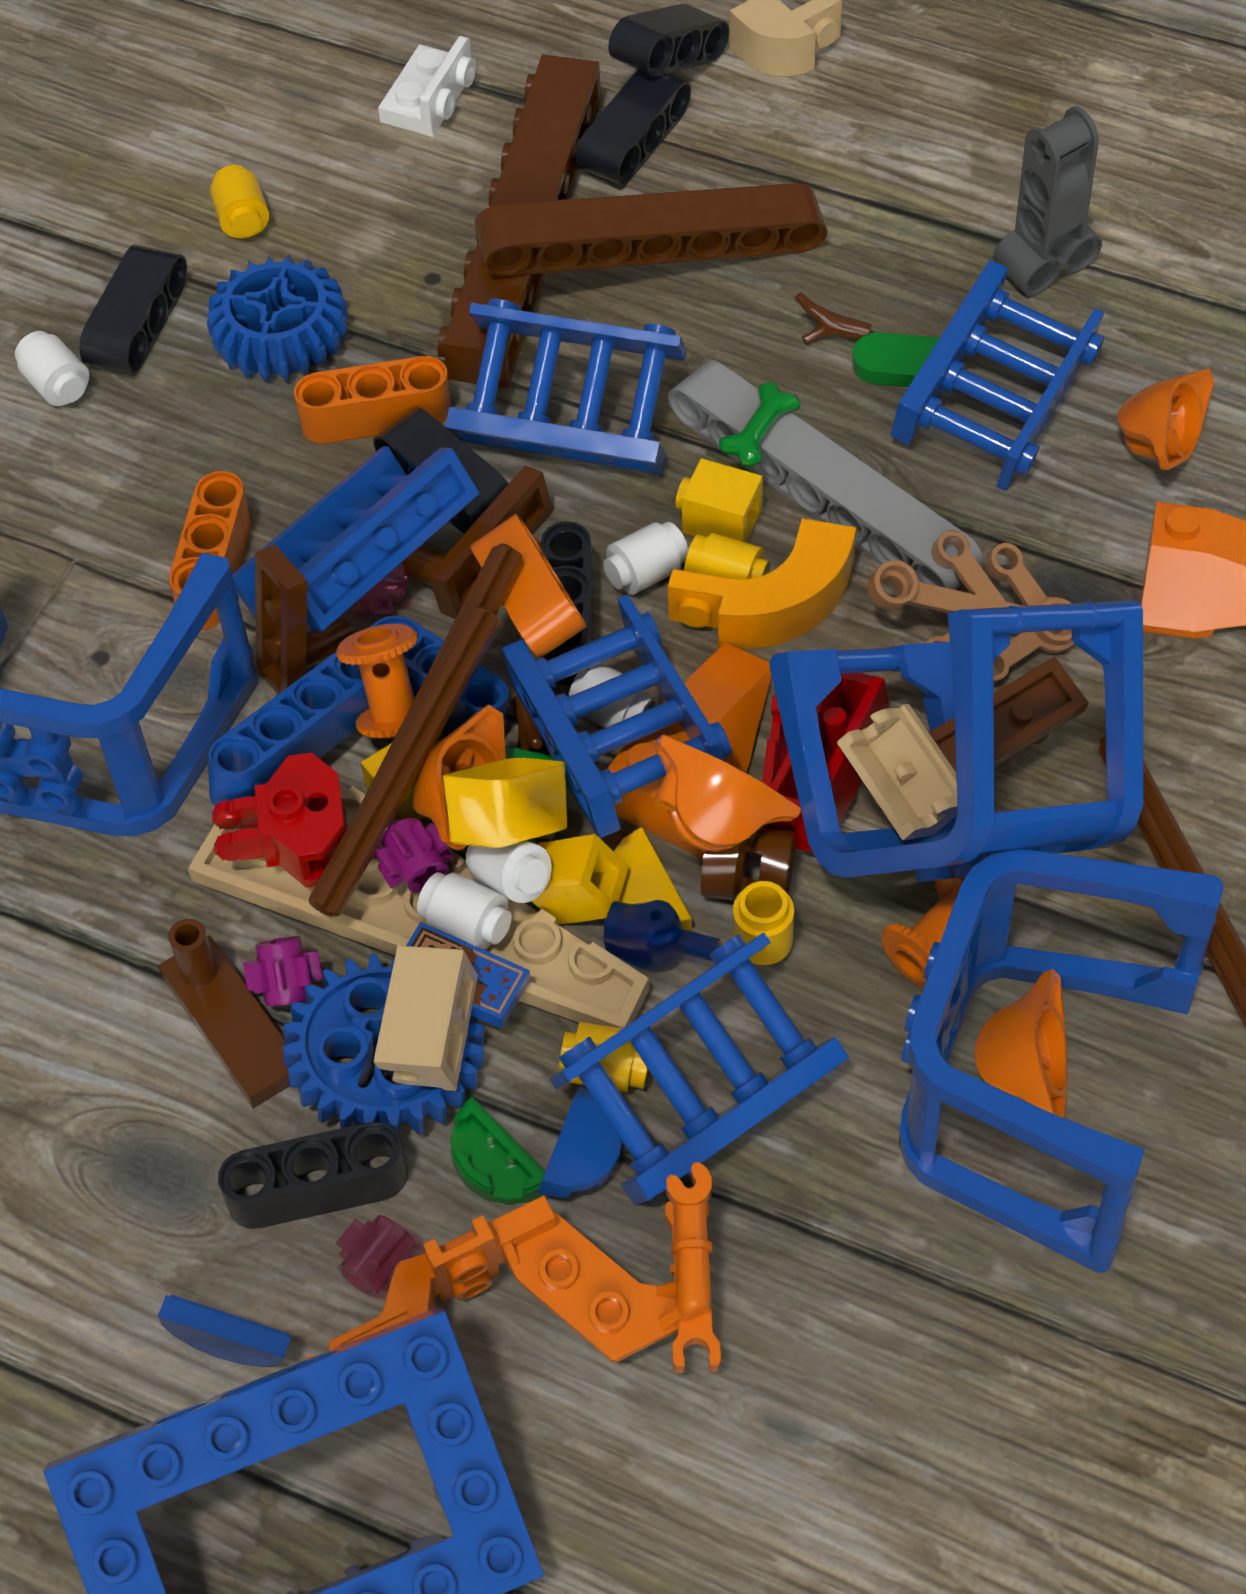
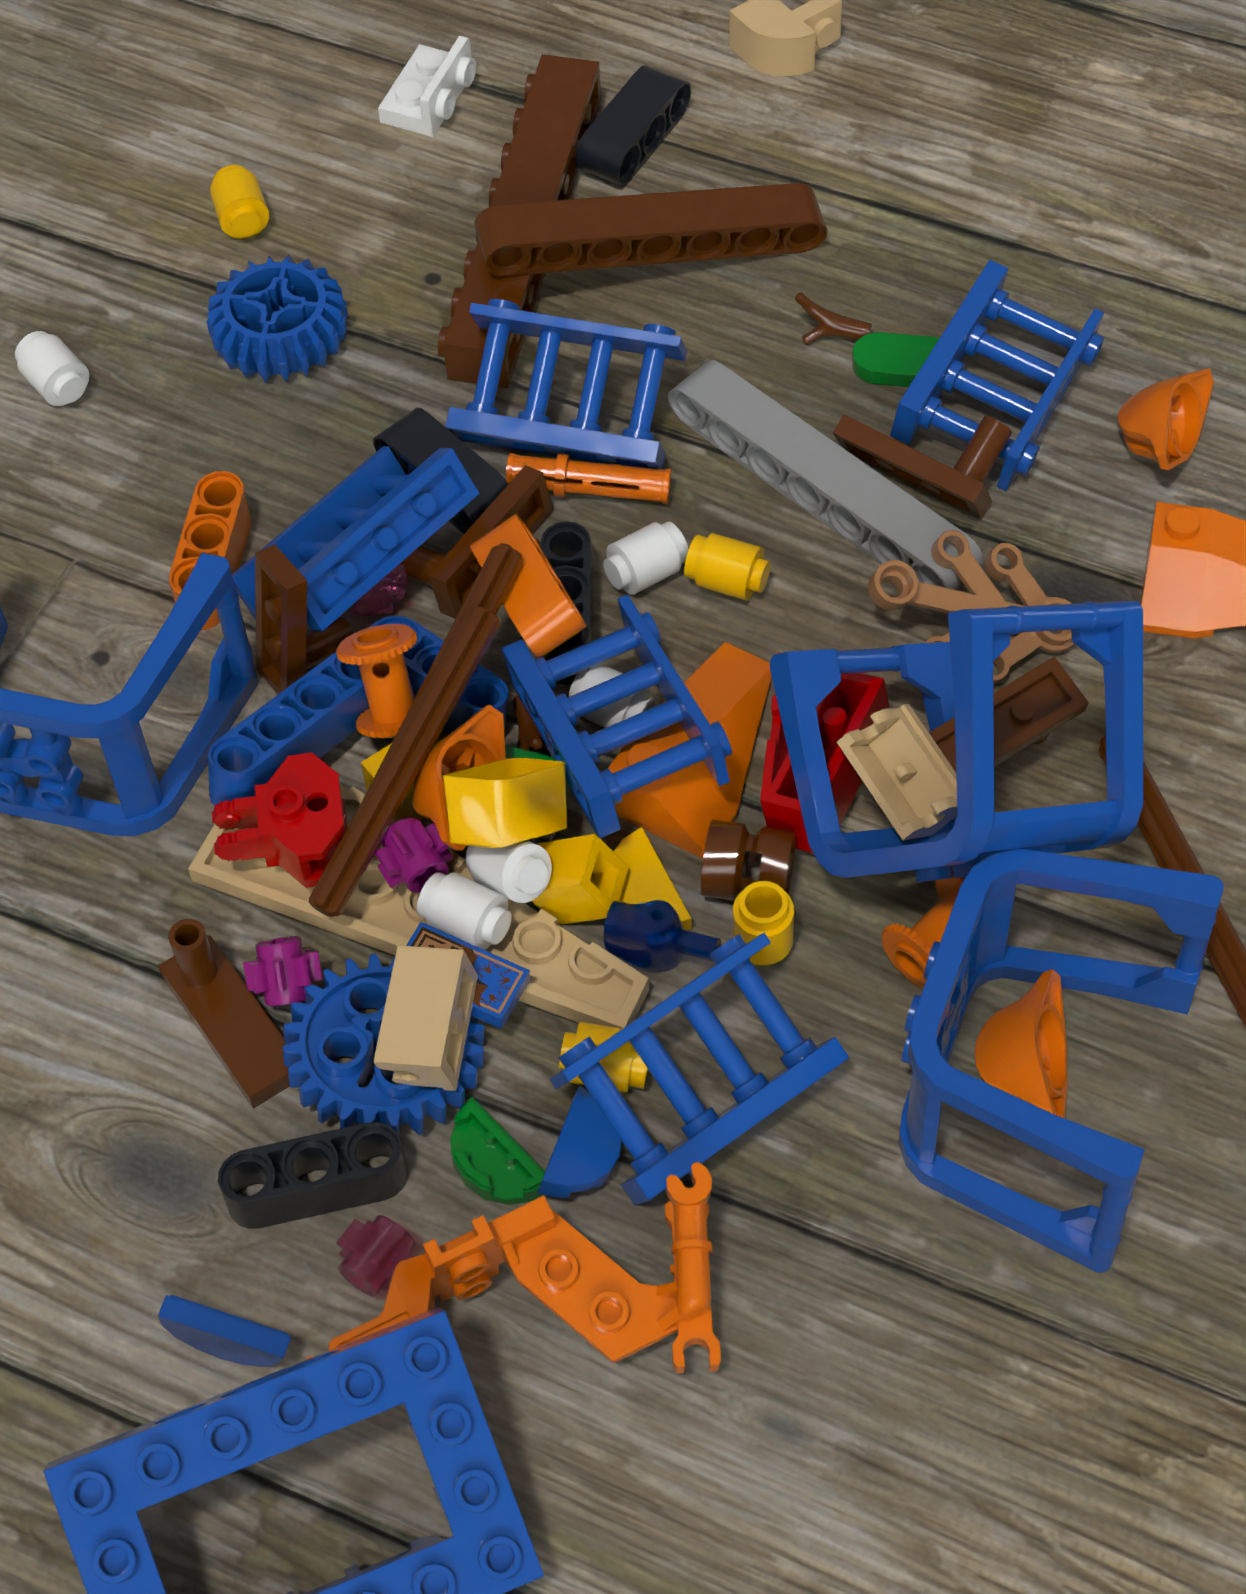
black beam [79,244,187,375] -> none
orange beam [294,356,452,444] -> none
black beam [608,3,730,77] -> none
orange hat [654,735,801,852] -> none
light orange arch [668,518,857,649] -> none
yellow brick [675,458,763,543] -> none
green piece [719,382,800,467] -> none
dark grey piece [993,106,1103,296] -> none
none -> orange pin [506,453,671,504]
none -> reddish brown piece [833,414,1012,520]

